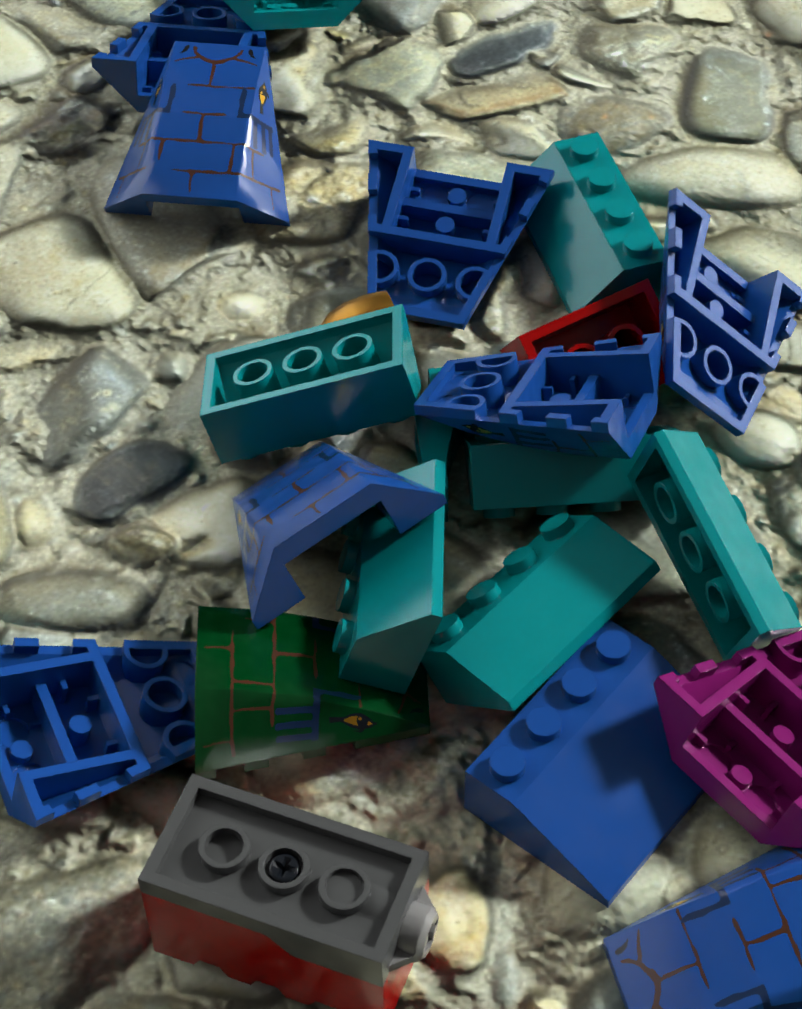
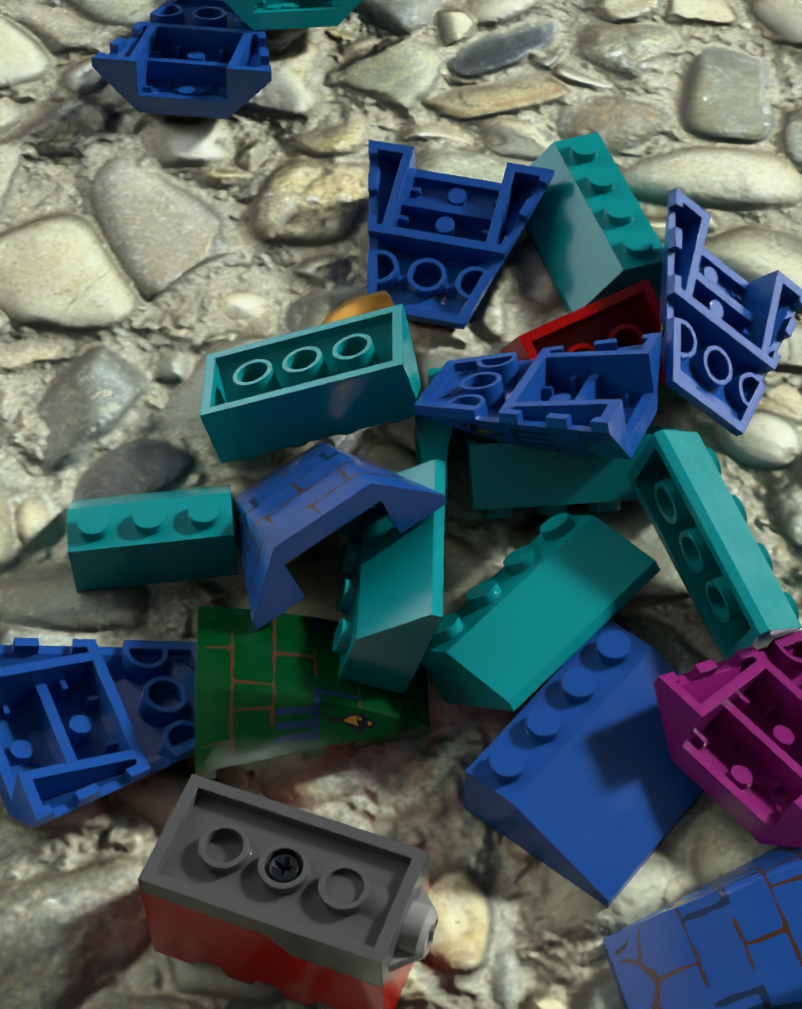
blue wedge [104,41,290,226] -> none
none -> teal slope [67,485,239,592]

